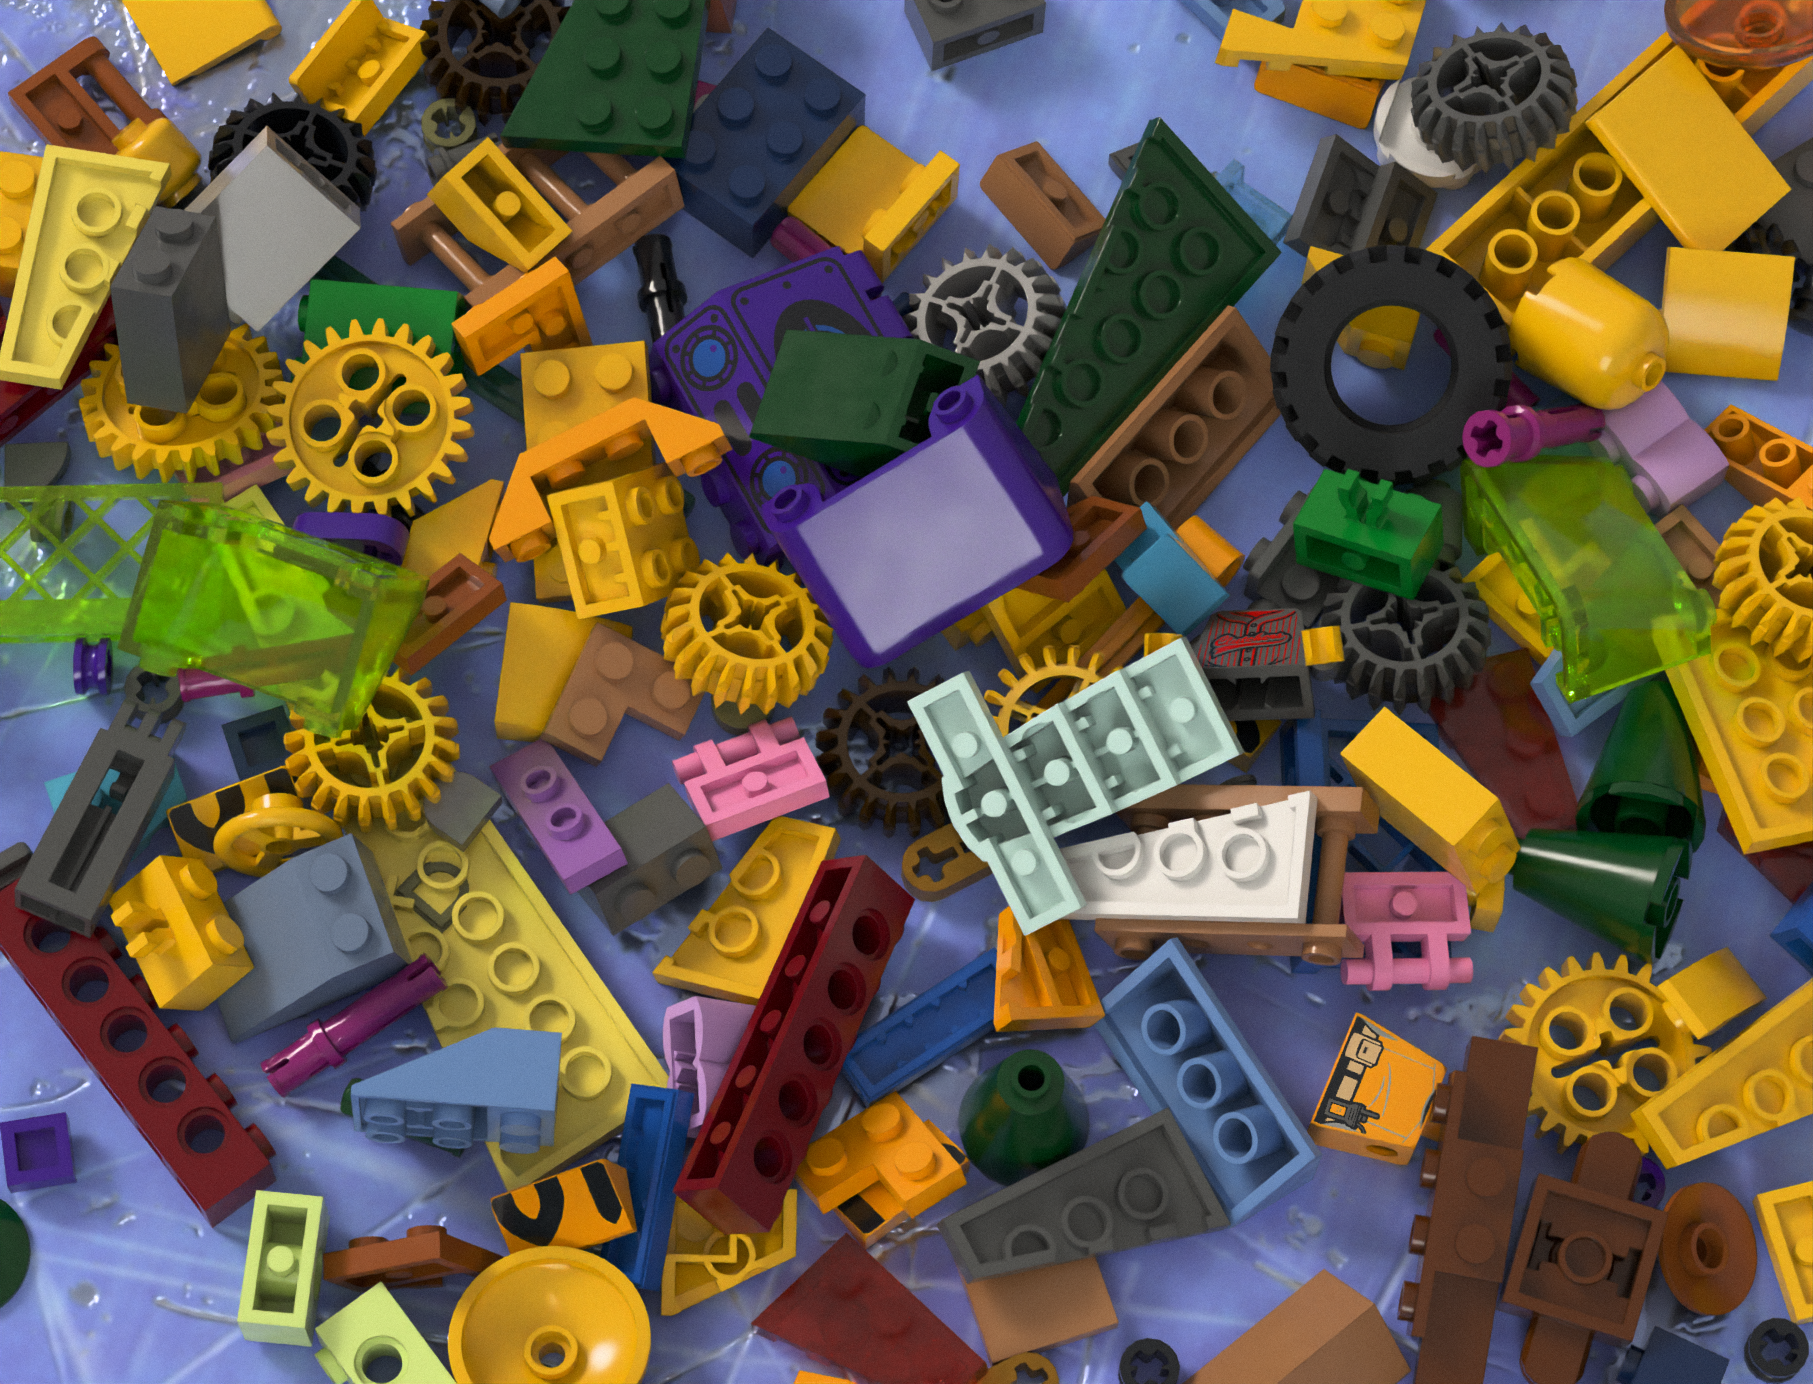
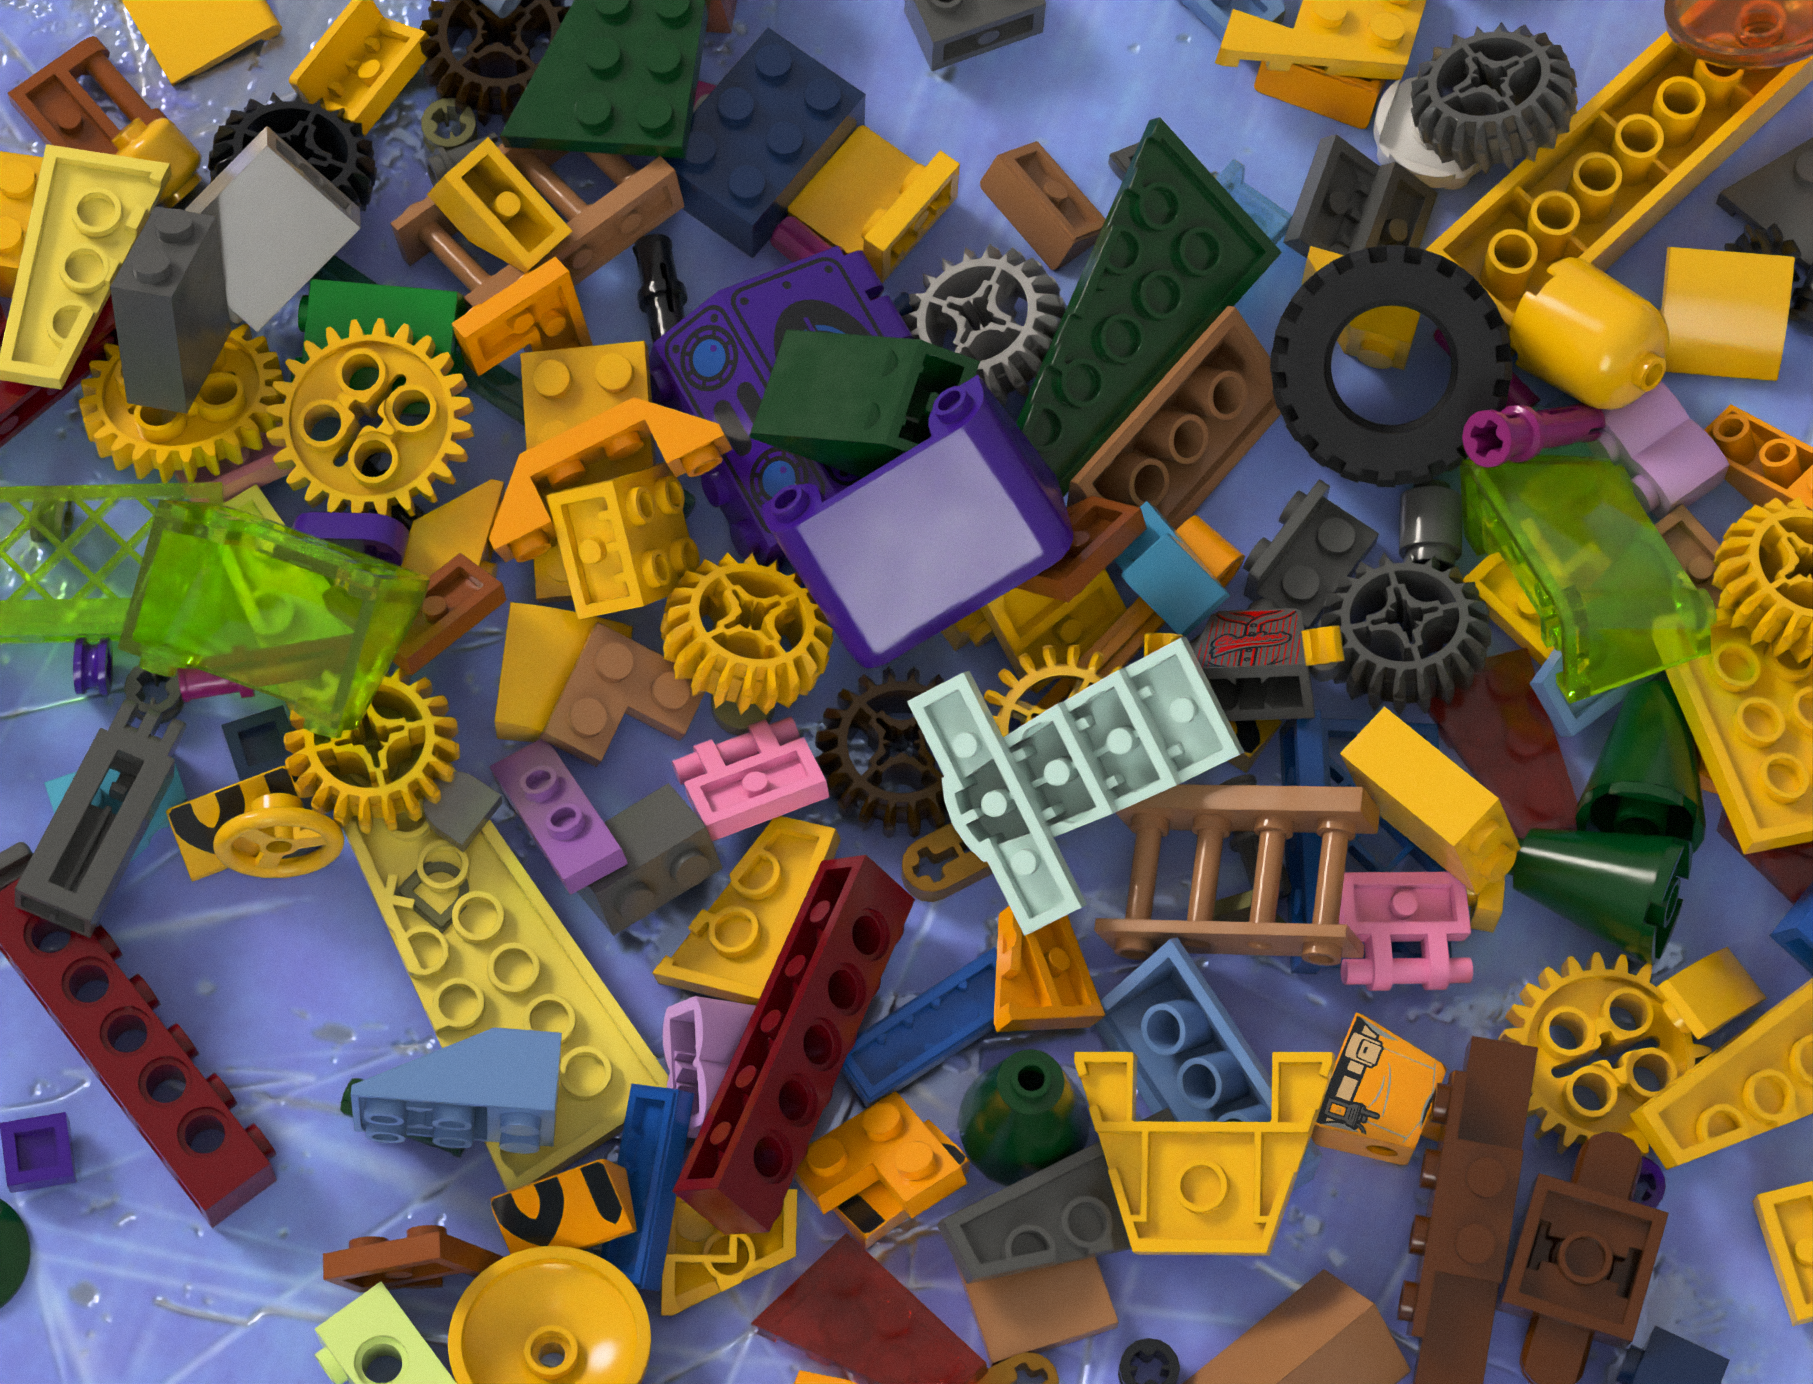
dark grey tile [4,441,71,510] -> none
yellow brick [109,855,255,1011] -> none
sand blue slope [217,833,412,1044] -> none
yellowish green brick [237,1190,330,1347] -> none
magenta pin [260,952,448,1098] -> none
white wing [1060,791,1318,924] -> none
green brick [1293,469,1444,600] -> none
yellow piece [1585,44,1791,251] -> none
dark orange dish [1658,1182,1757,1316] -> none
black bush [1744,1318,1809,1384] -> none
none -> yellow wing [1074,1052,1336,1256]

